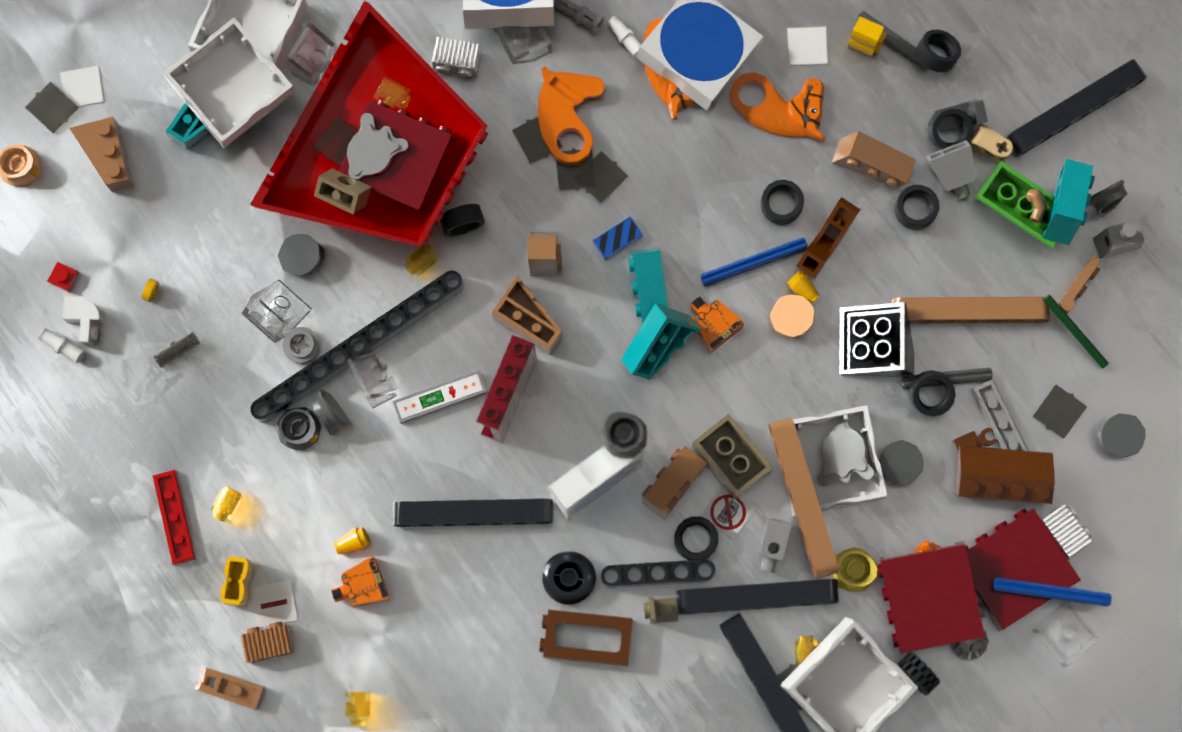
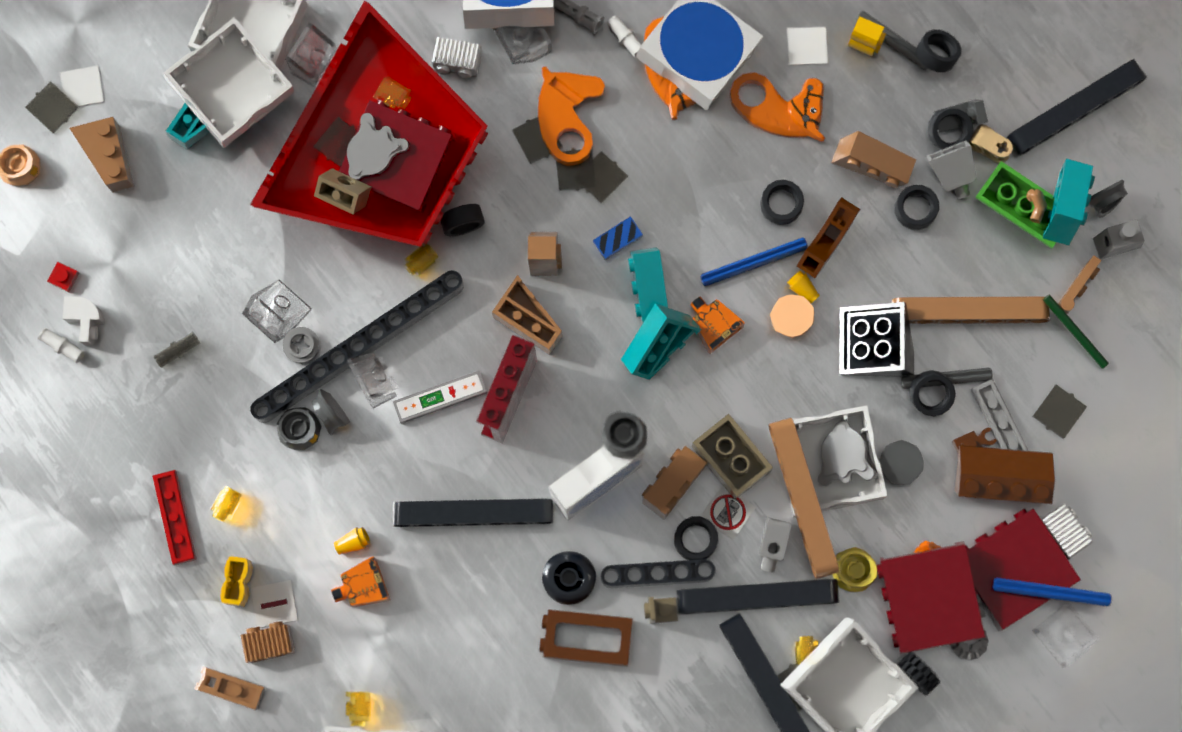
yellow tile [141,278,159,302] -> none
dark grey hat [278,234,324,277] -> none
dark grey hat [1100,413,1145,458] -> none

